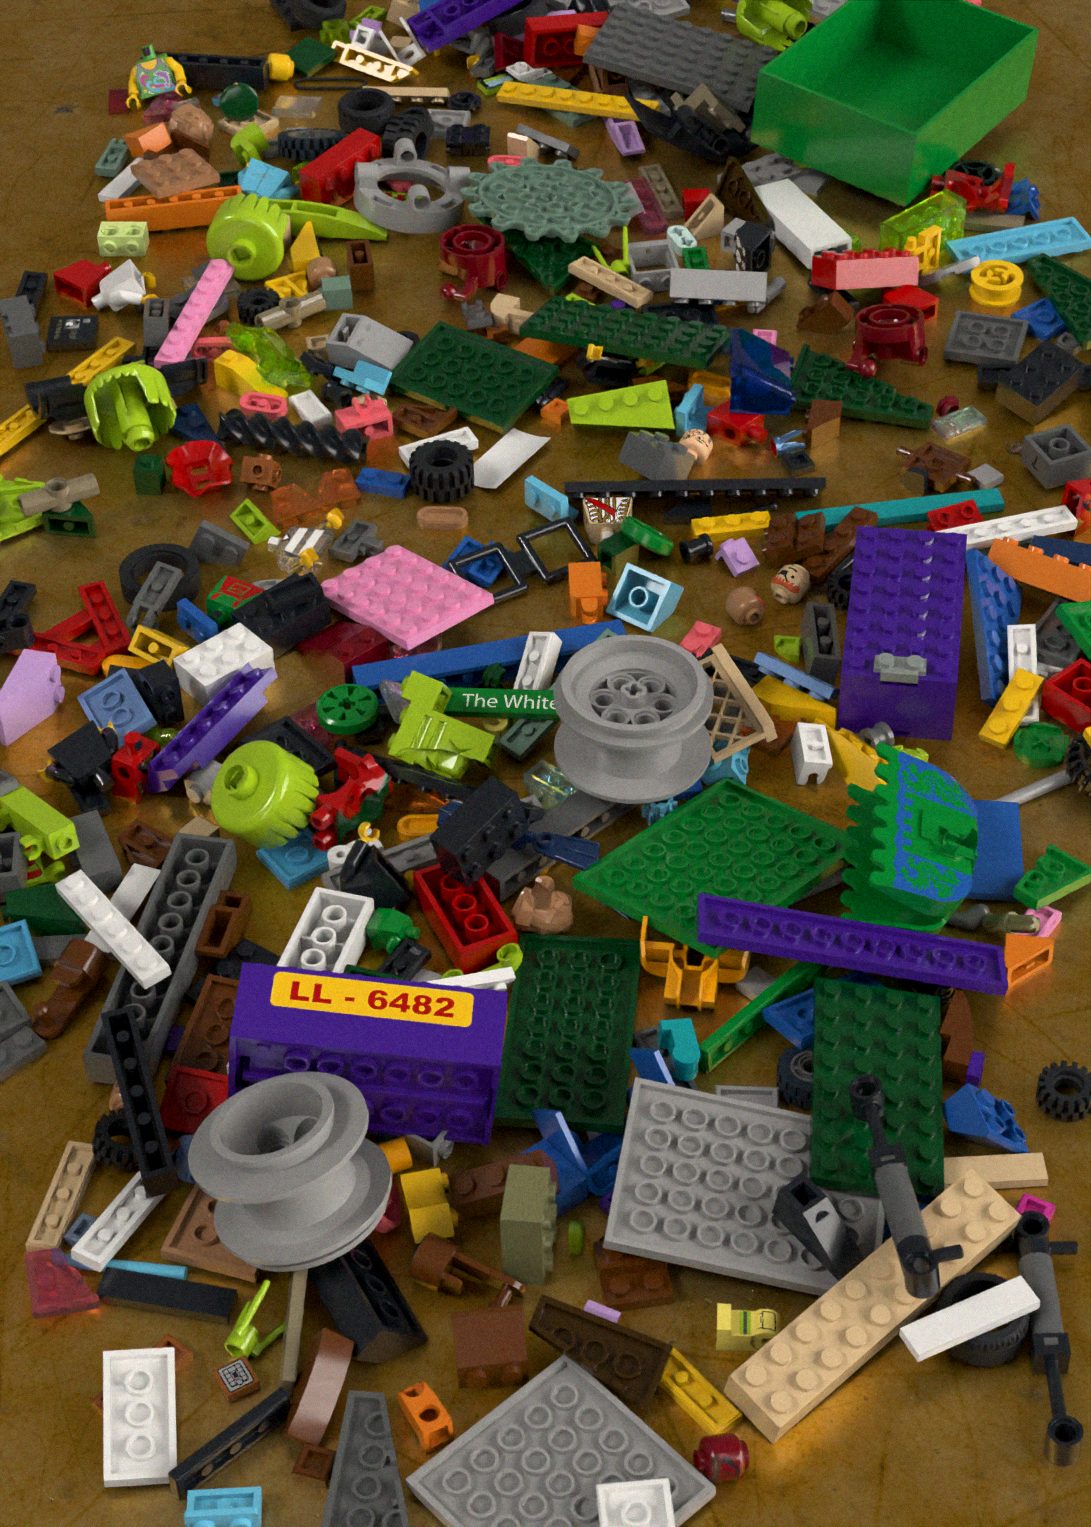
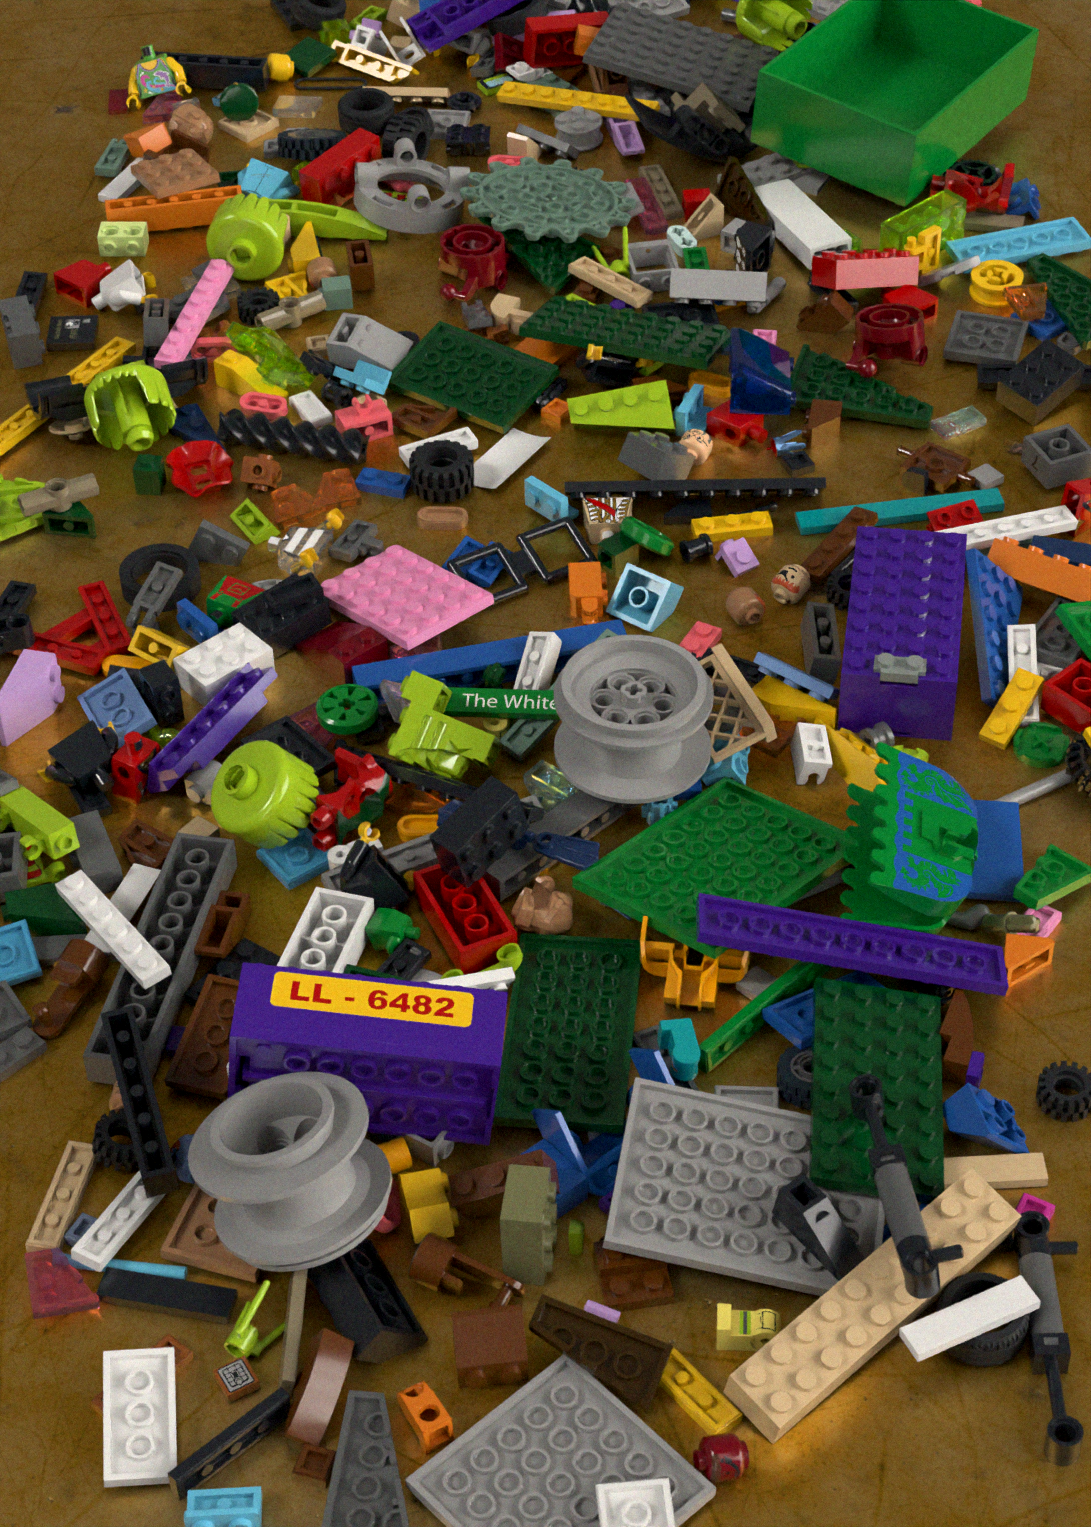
red plate [159,1064,228,1135] -> none
lime brick [231,122,271,166] -> none
reddish brown plate [762,511,826,568] -> none
lime tile [774,635,801,662] -> none
dark red plate [936,395,961,419] -> none
none -> light grey wheel [554,106,603,151]
none -> clear orange wing [1002,283,1047,321]

